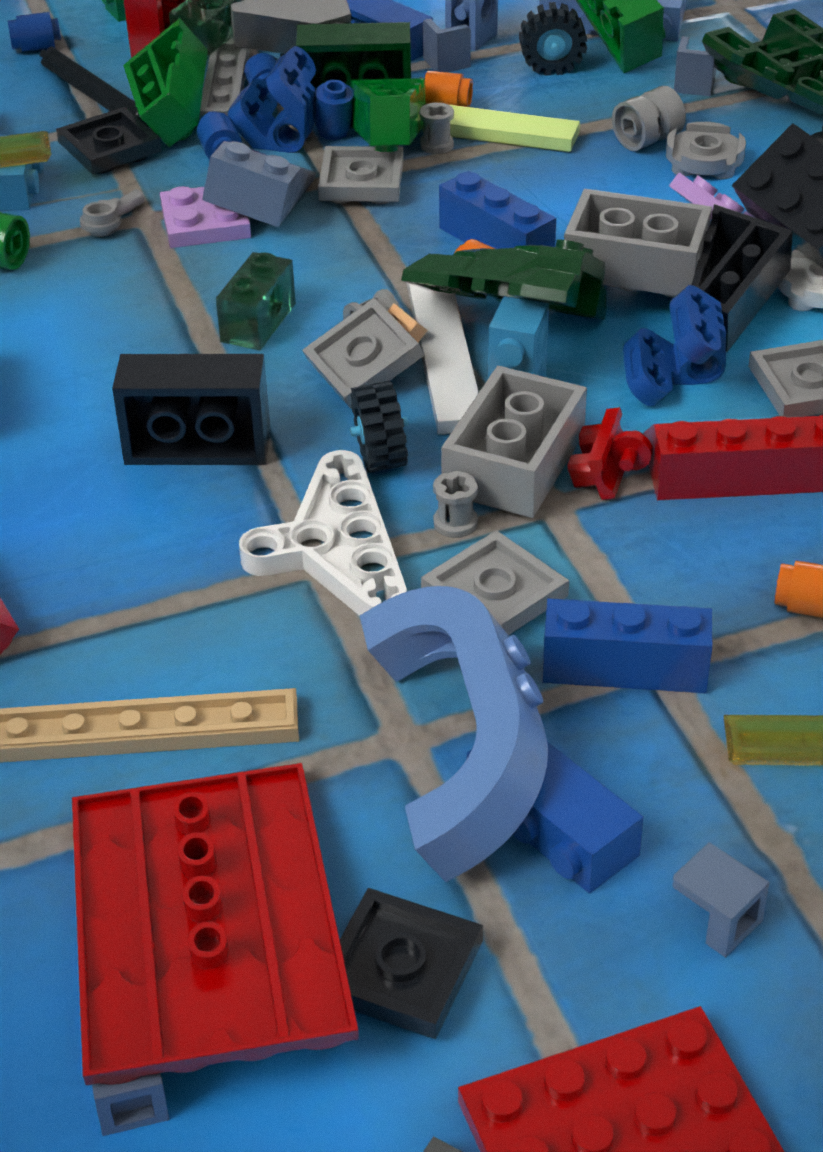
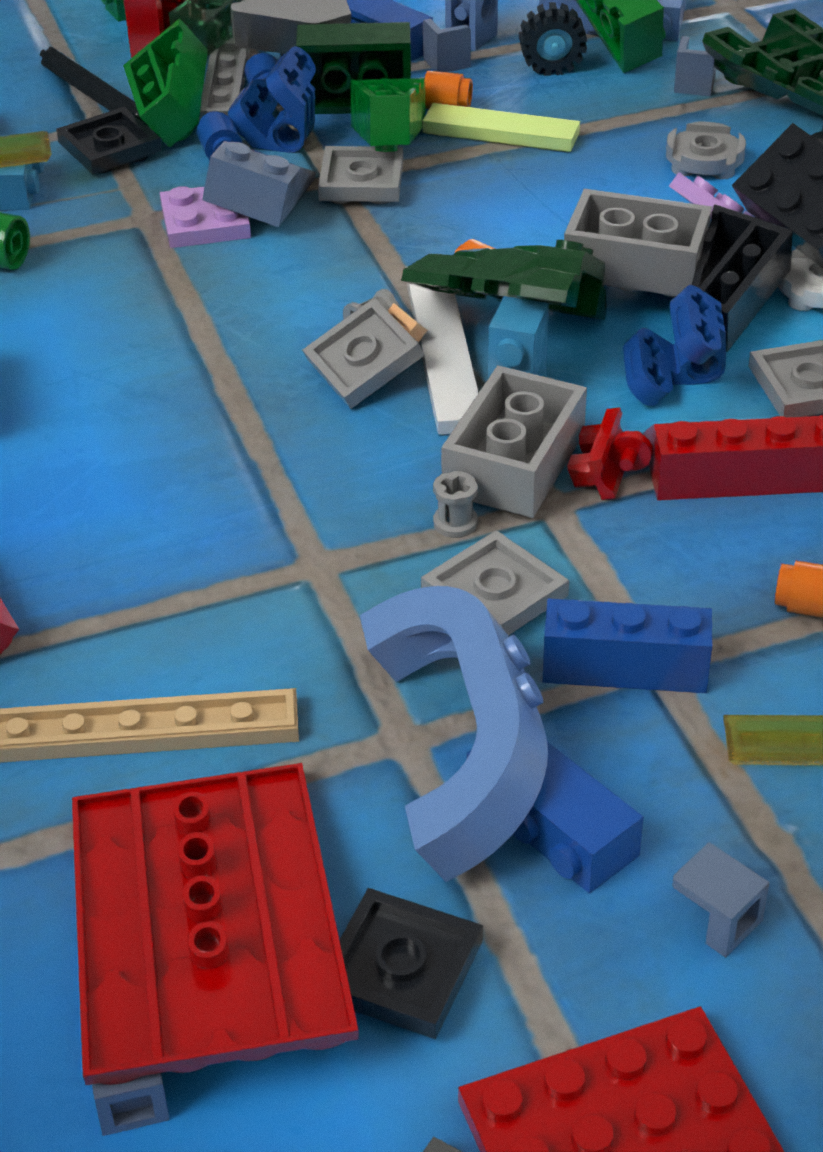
blue brick [7,12,61,52] -> none
light grey plate [80,189,145,237] -> none
black brick [112,354,271,465] -> none
clear green brick [216,252,296,351] -> none
white beam [239,450,407,616] -> none
blue brick [315,80,354,140] -> none
black wheel [350,380,408,473] -> none
light grey bush [419,103,454,154] -> none
blue brick [439,171,556,249] -> none
light grey wheel [612,86,686,151] -> none

